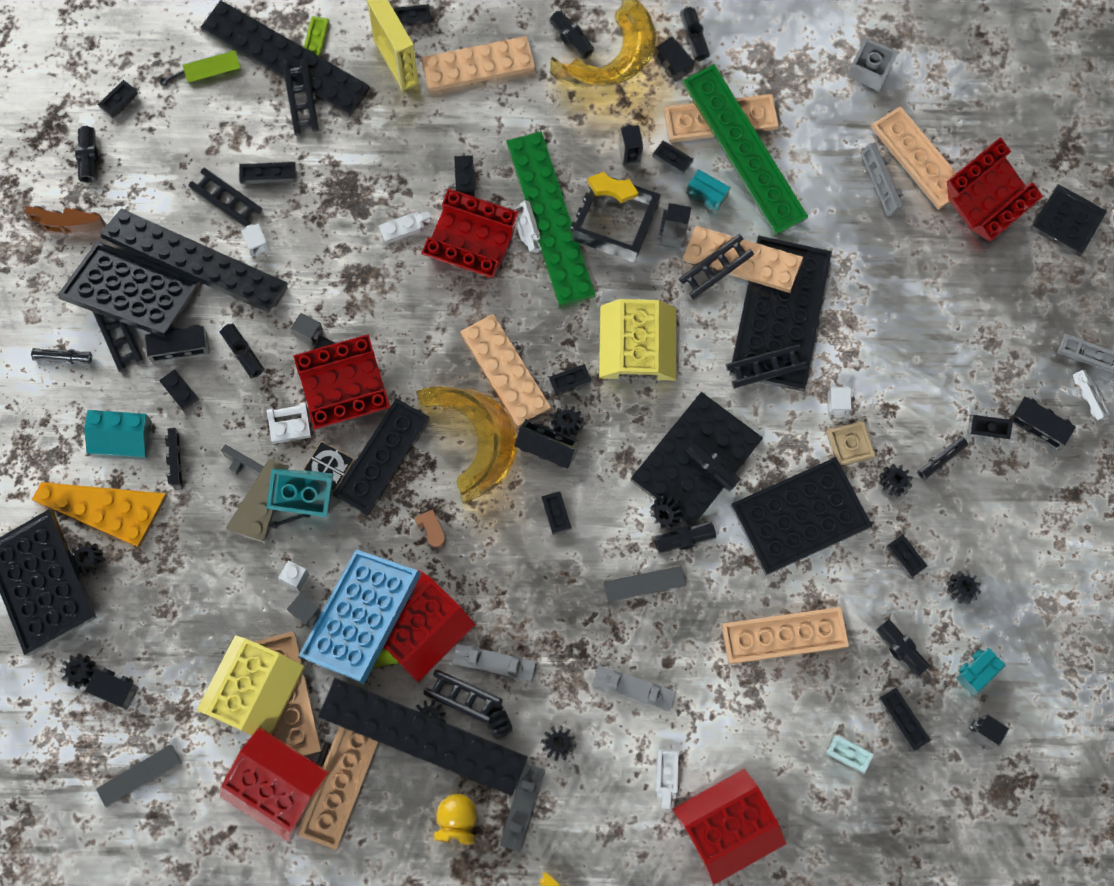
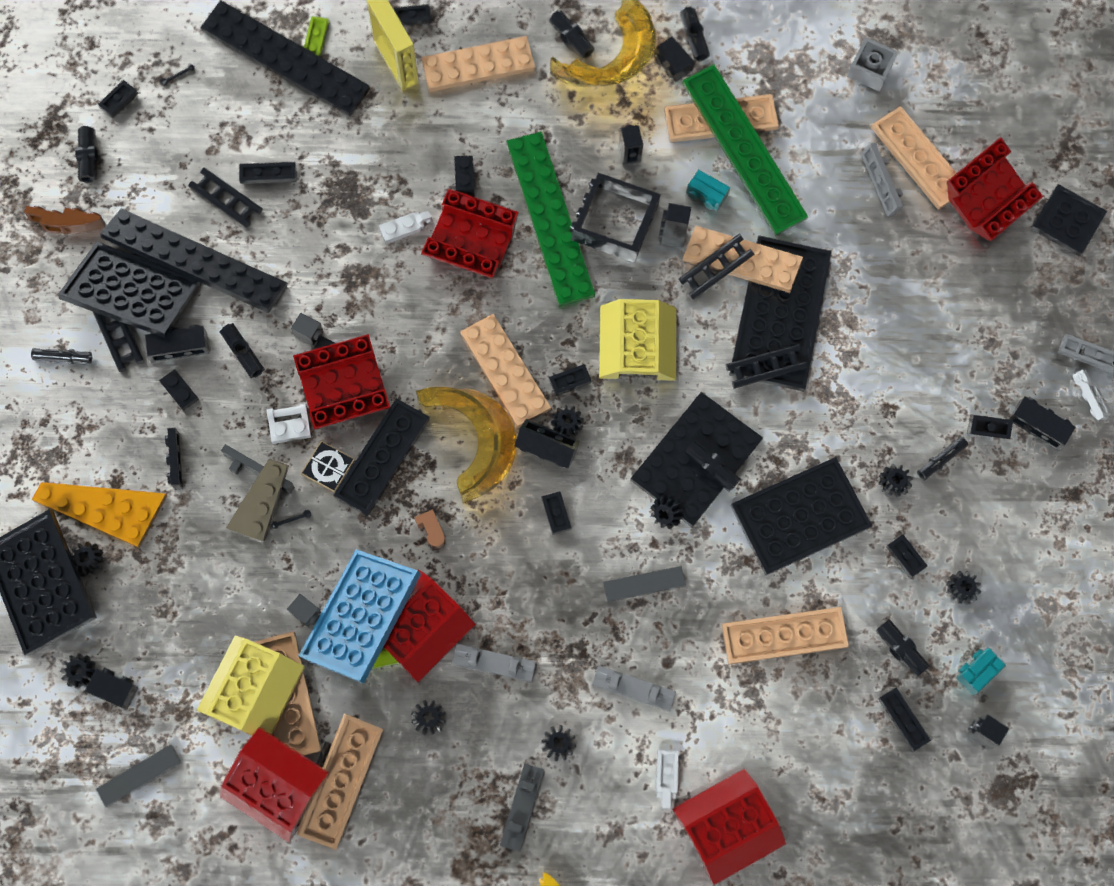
teal slope [84,410,152,458] -> none
lime tile [182,50,241,83] -> none
white brick [241,224,269,257] -> none
teal slope [266,469,334,517] -> none
white brick [279,560,309,592] -> none
black bar [282,60,319,136] -> none
black plate [318,677,528,796] -> none
black bar [423,669,503,725] -> none
yellow tile [433,794,478,845] -> none
black gear [486,704,512,739] -> none
white hinge [512,200,541,253] -> none
yellow tile [587,172,638,203] -> none
black plate [652,140,693,176] -> none
black piece [654,522,716,554] -> none
tan tile [826,421,876,467] -> none
light aqua plate [826,735,873,774] -> none
white brick [827,387,851,418] -> none

